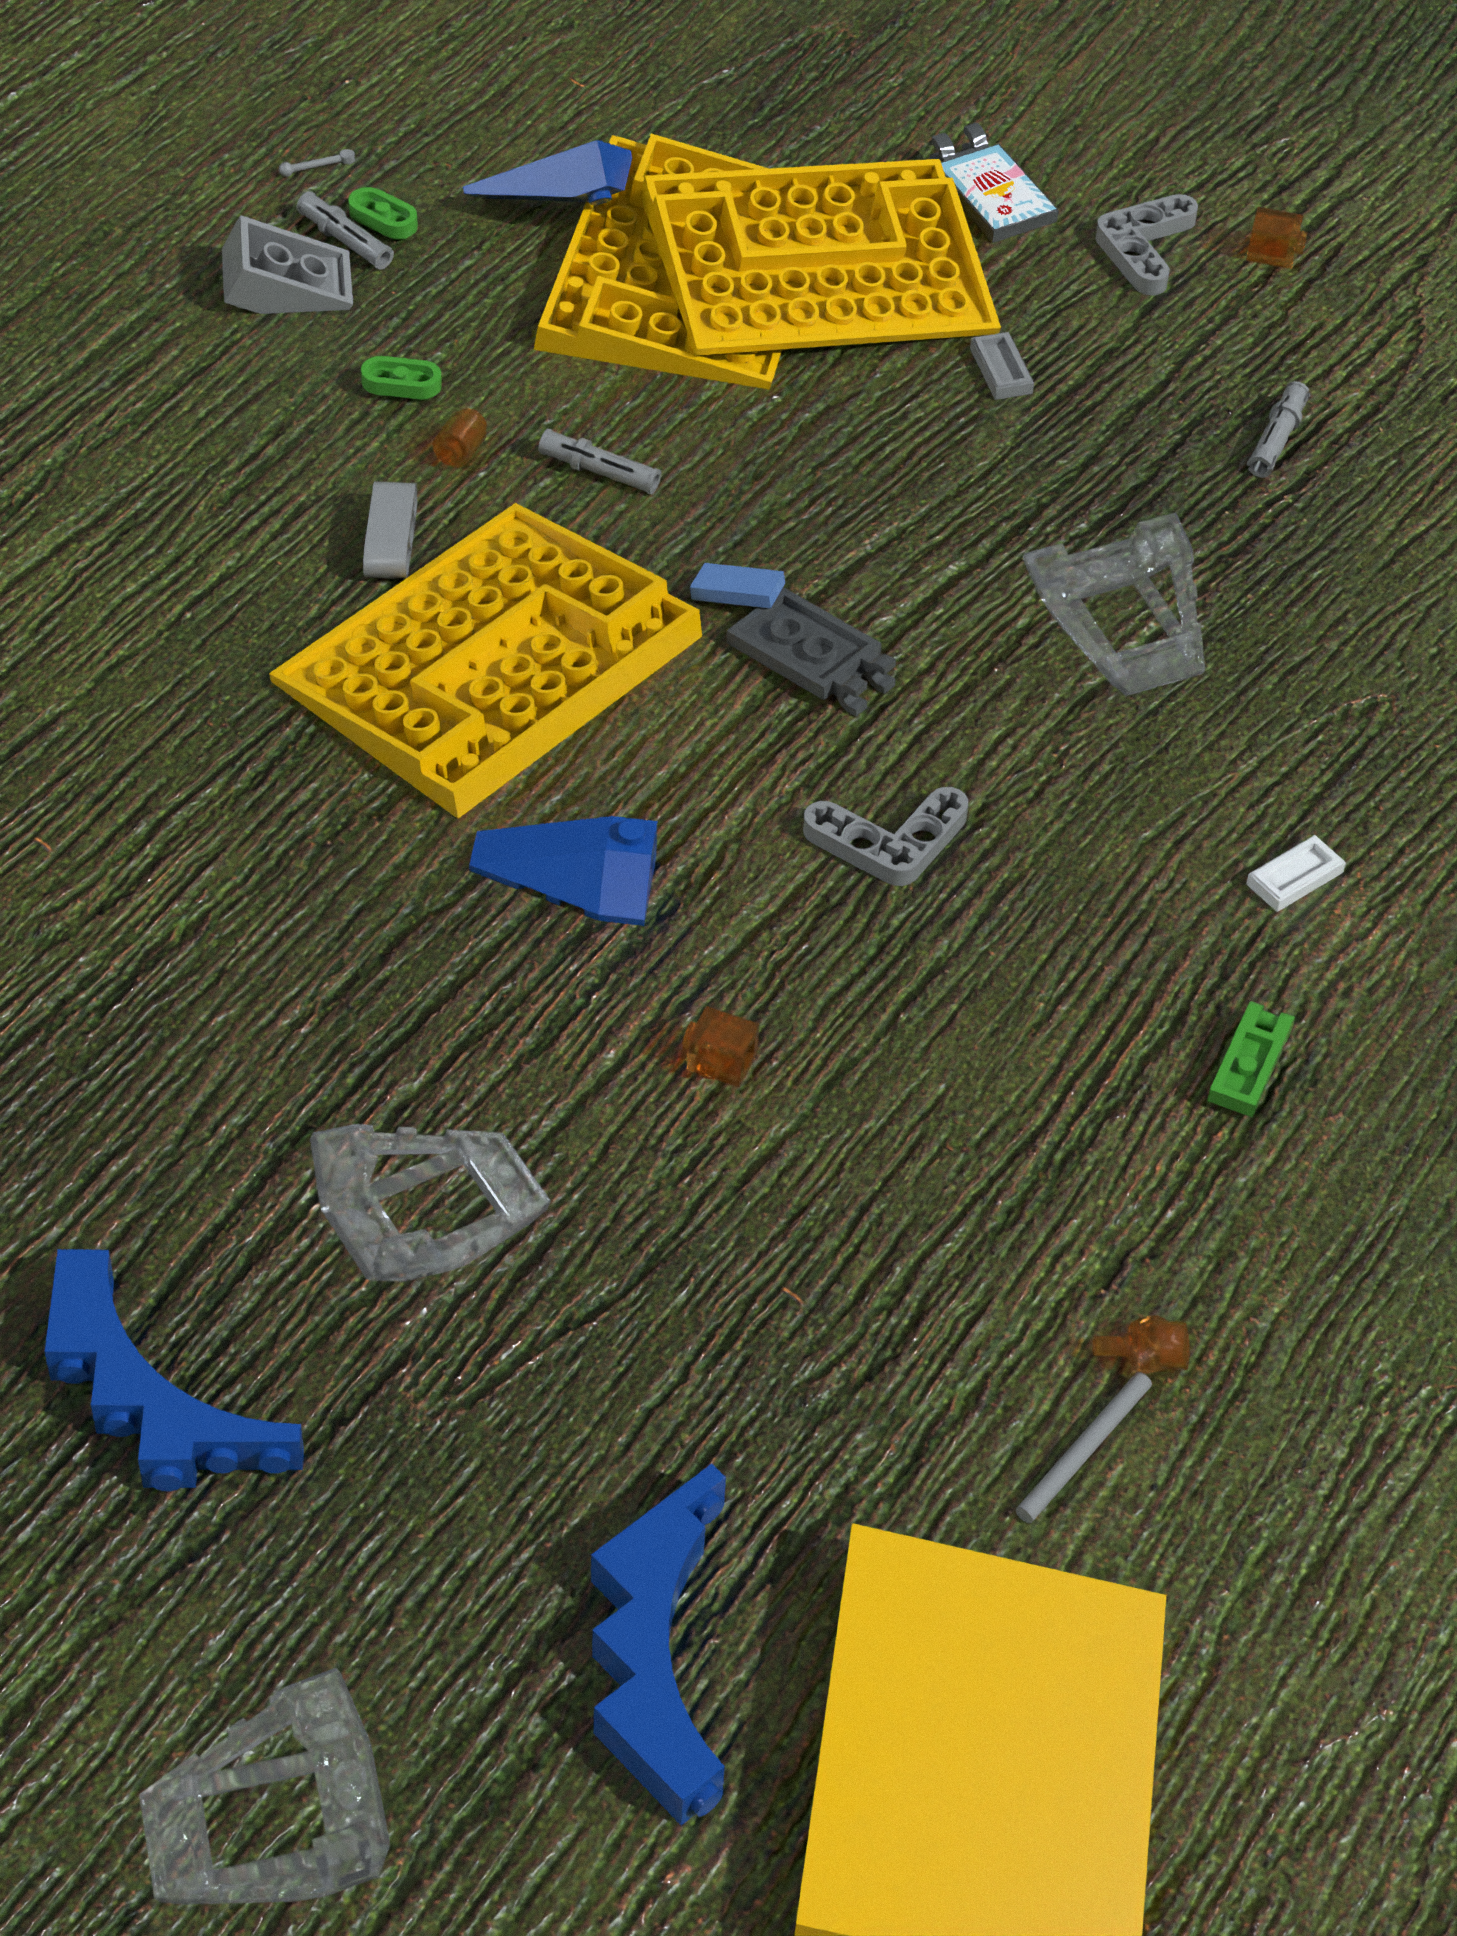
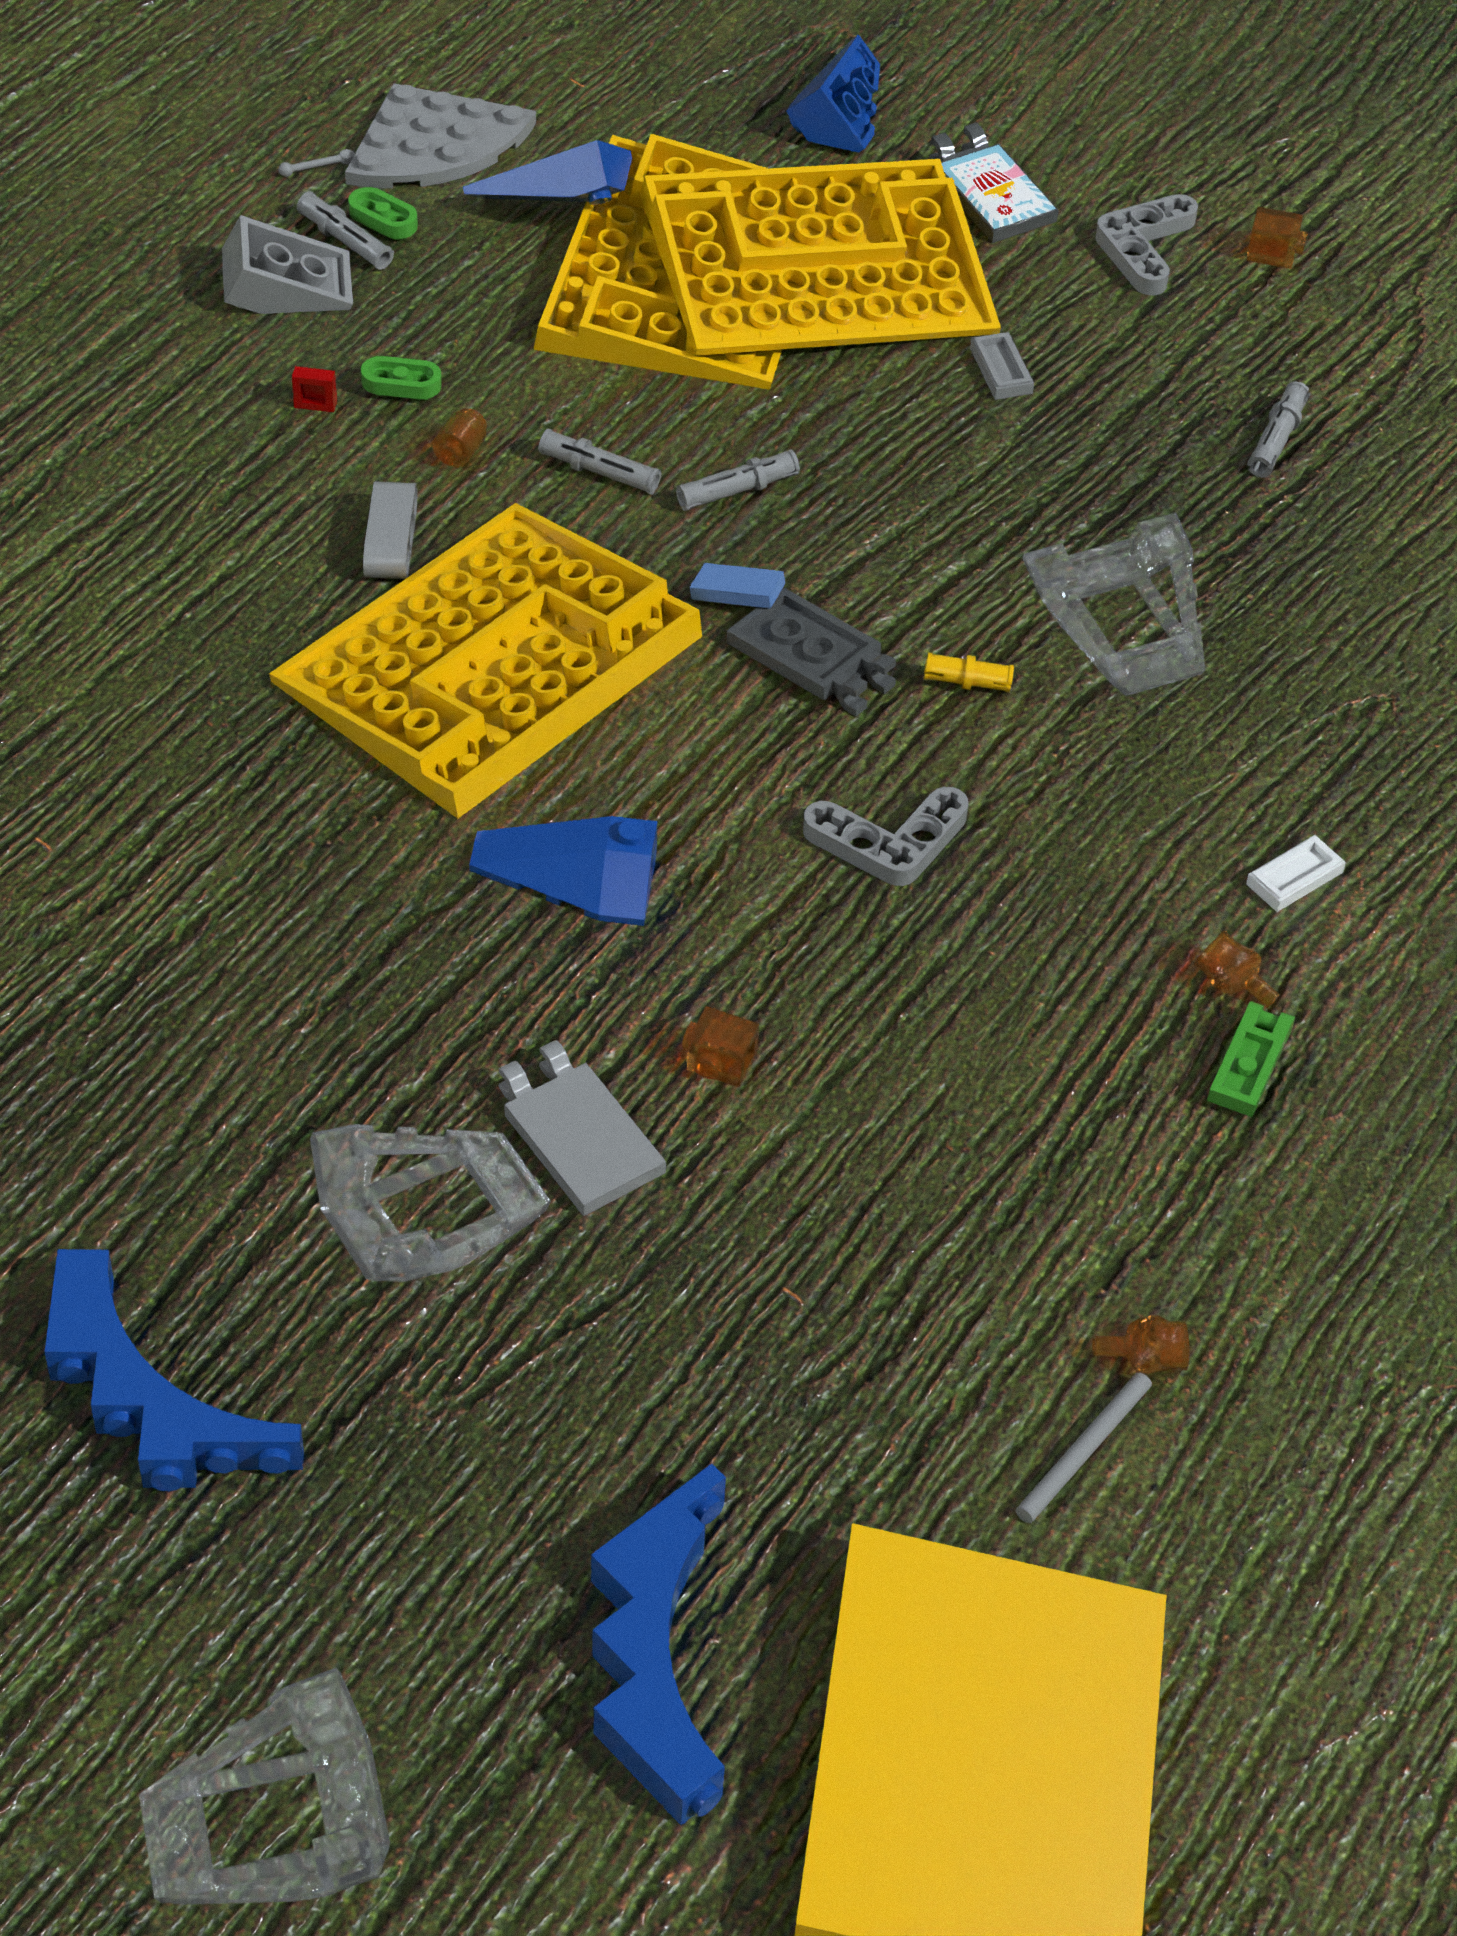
none -> red plate [292,366,337,413]
none -> light grey plate [345,83,536,189]
none -> light grey tile [499,1040,666,1216]
none -> light grey pin [676,449,800,511]
none -> blue wedge [786,34,880,153]
none -> yellow pin [923,652,1014,693]
none -> clear orange piece [1194,930,1280,1009]

